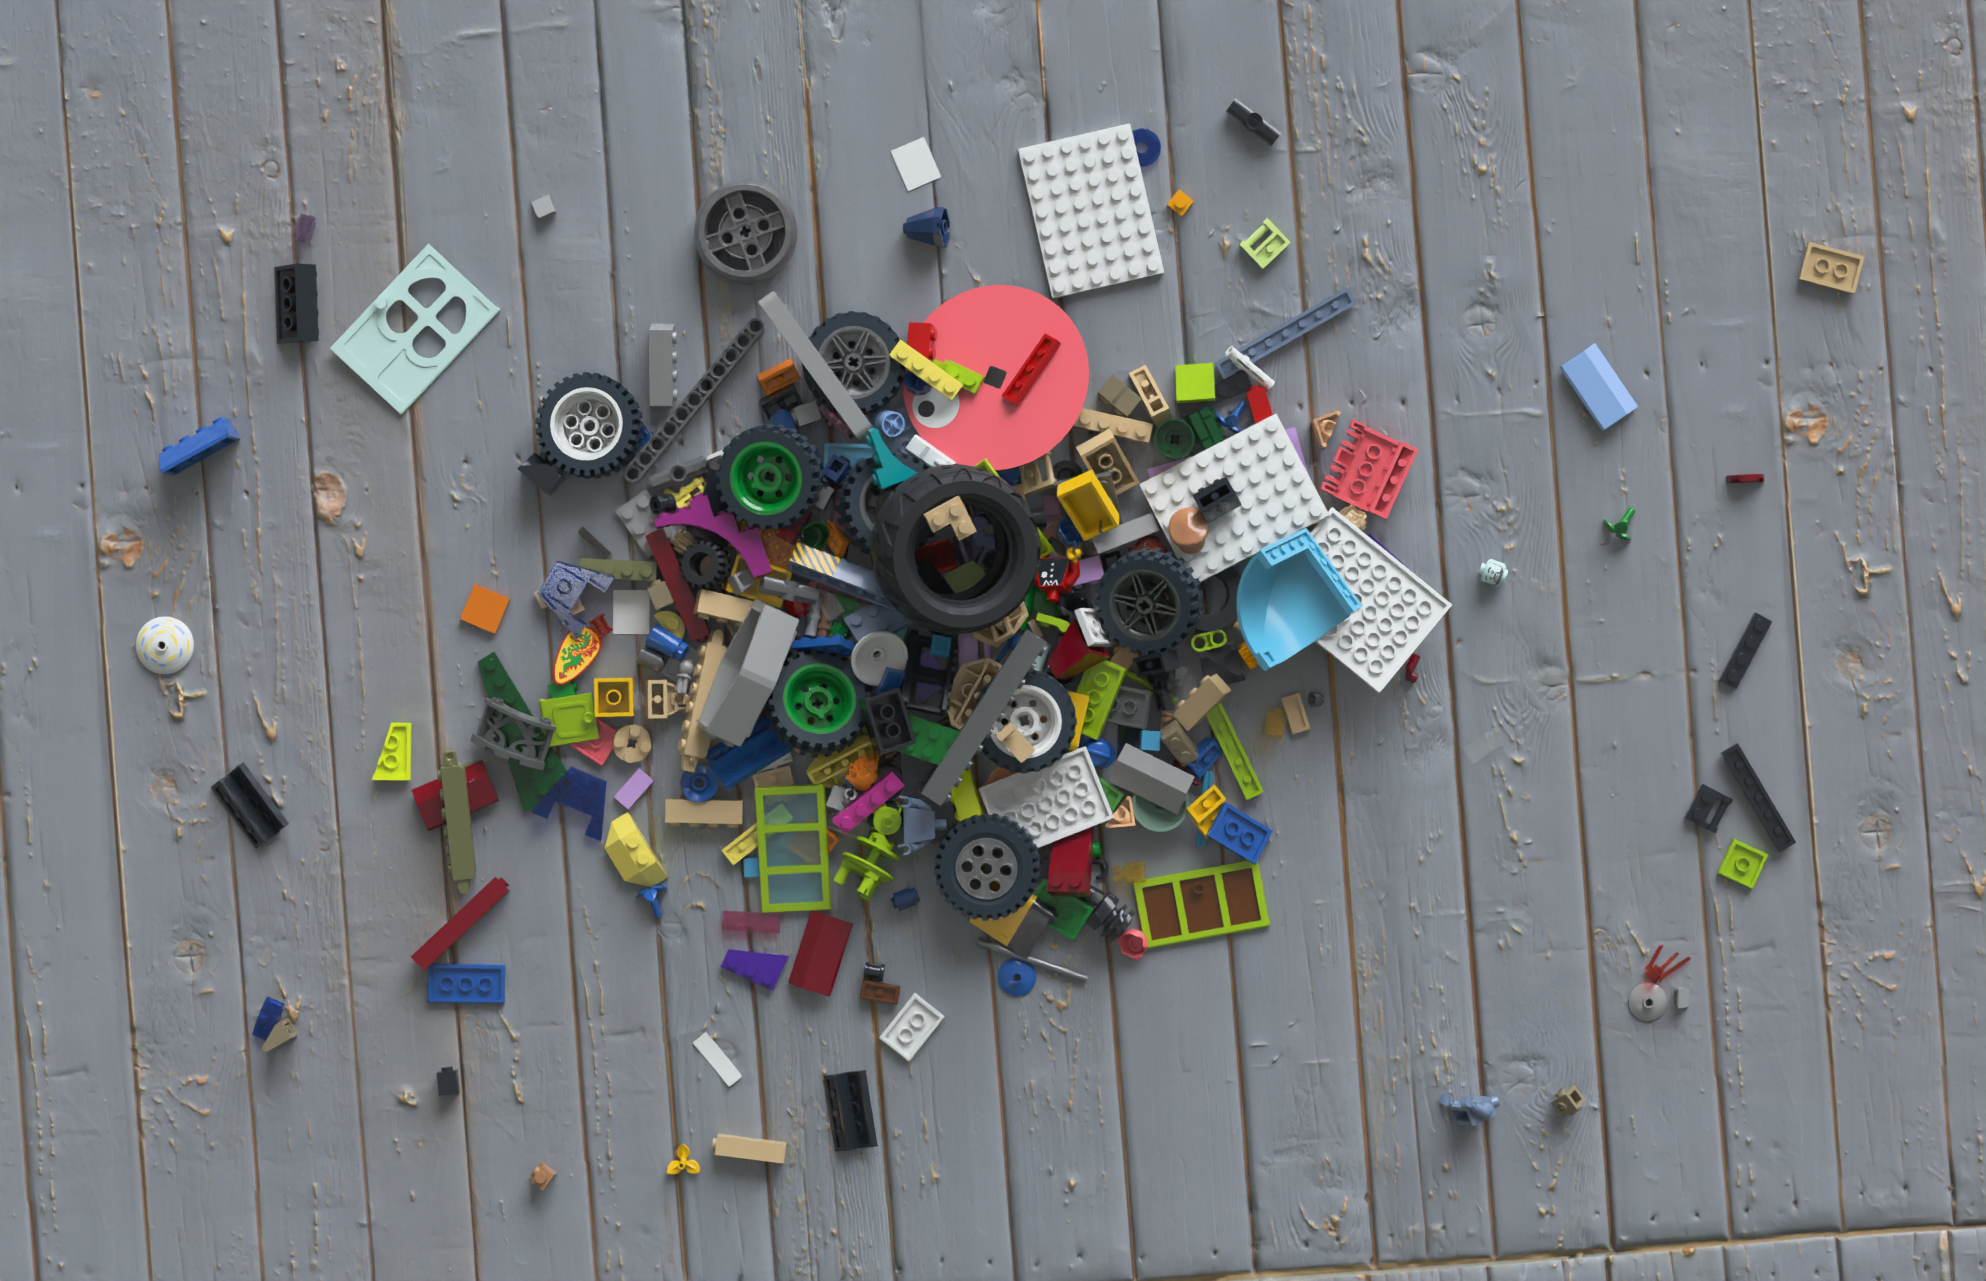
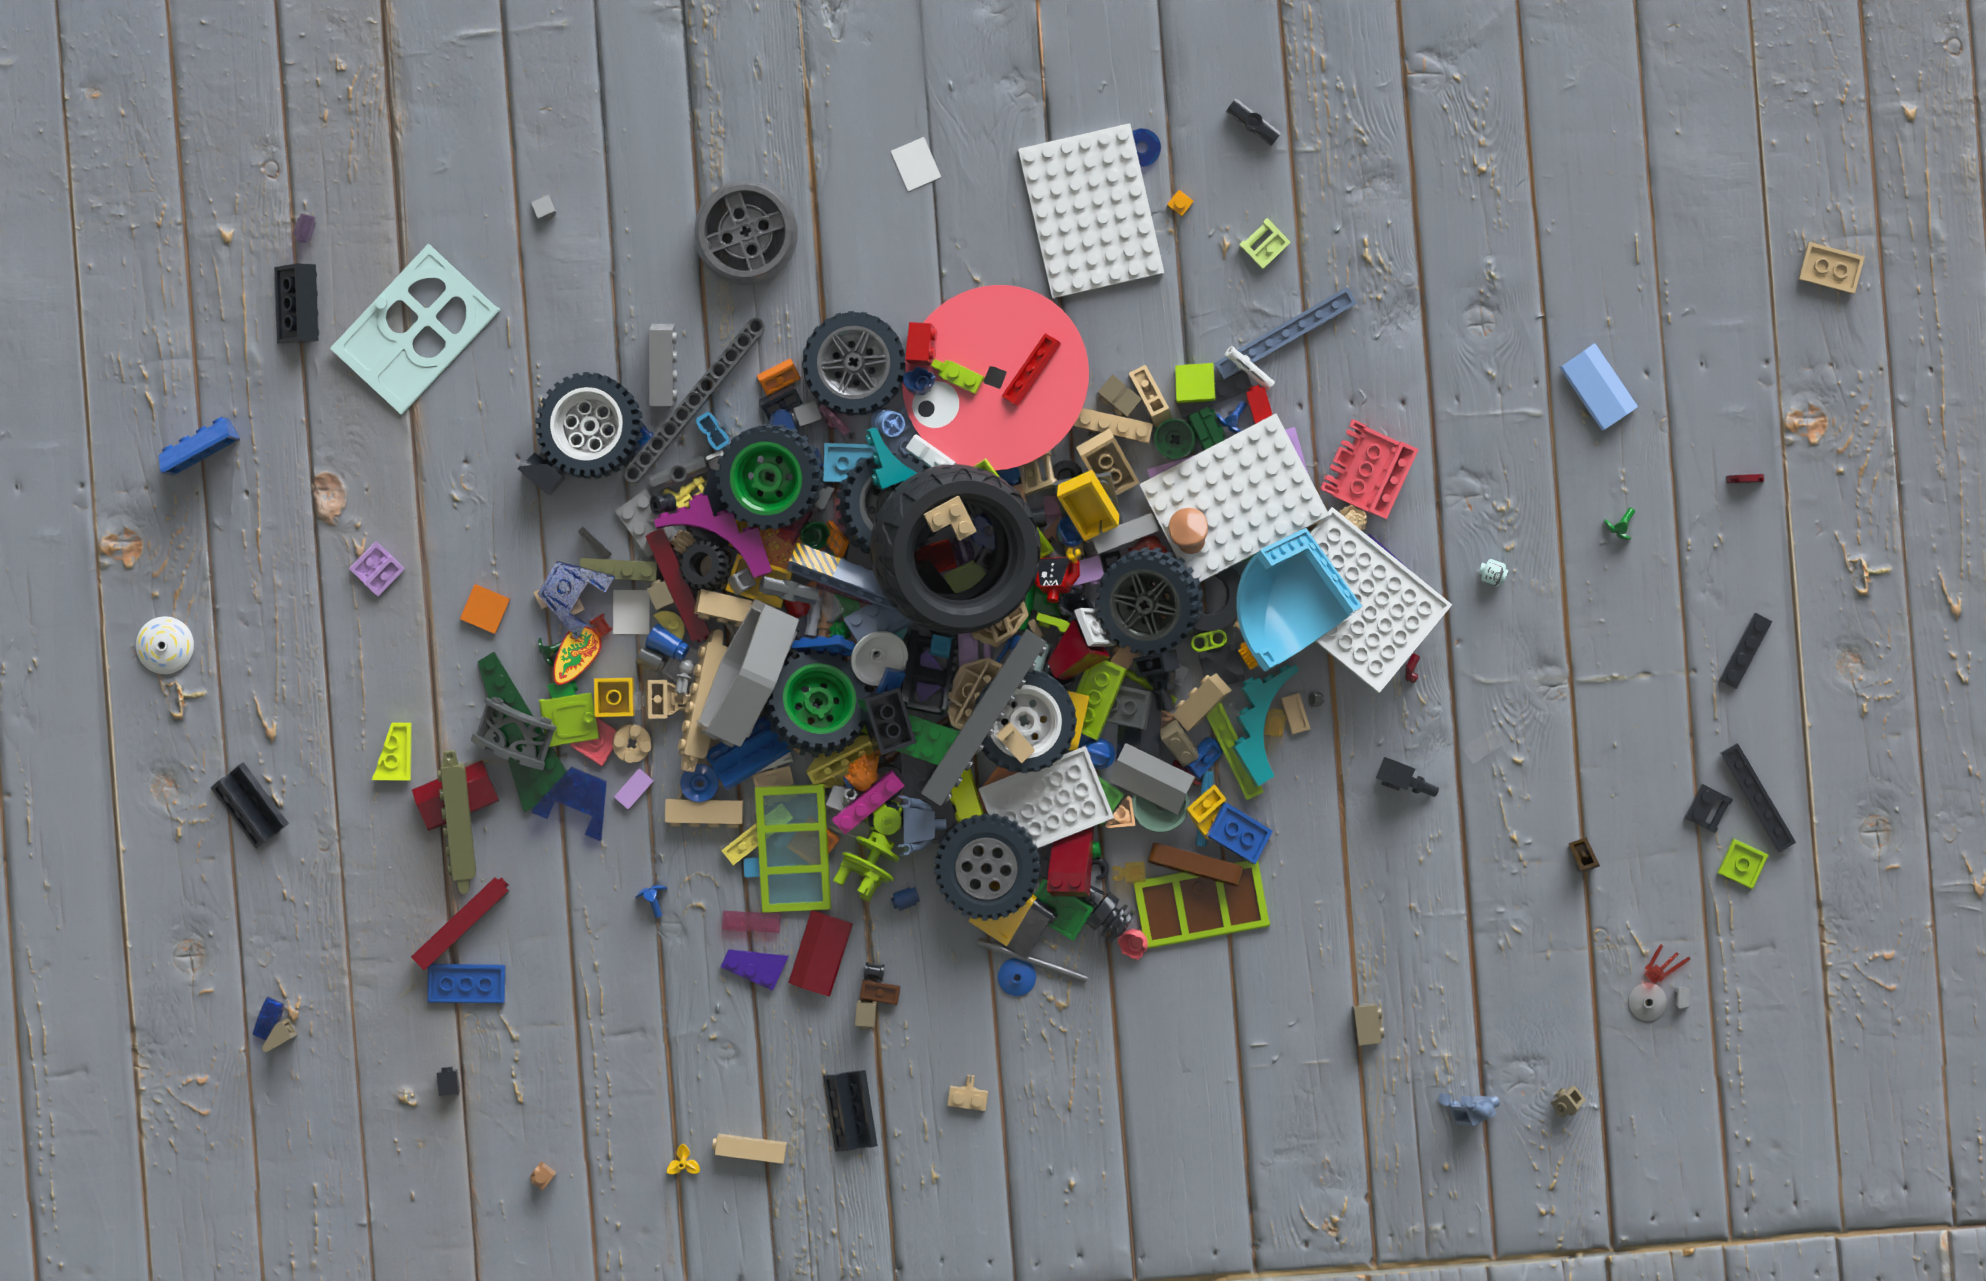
light yellow wedge [605,812,668,887] -> none
white sticker [693,1032,742,1087] -> none
light grey beam [758,291,873,441] -> none
dark blue brick [823,454,852,488] -> none
white tile [879,993,945,1062] -> none
light yellow plate [889,339,963,401] -> none
dark blue cone [903,207,950,248] -> none
dark azure tile [1139,730,1161,751] -> none
black brick [1192,476,1242,524] -> none
light nougat slope [1311,411,1341,448] -> none
none -> lavender slope [349,541,405,596]
none -> dark green plant [538,638,563,667]
none -> dark azure brick [696,412,730,451]
none -> dark tan piece [855,999,877,1030]
none -> tan plate [947,1075,988,1111]
none -> reddish brown beam [1148,843,1243,886]
none -> teal arch [1231,663,1299,787]
none -> dark tan brick [1353,1003,1384,1046]
none -> black brick [1376,757,1439,797]
none -> dark brown slope [1568,837,1600,873]

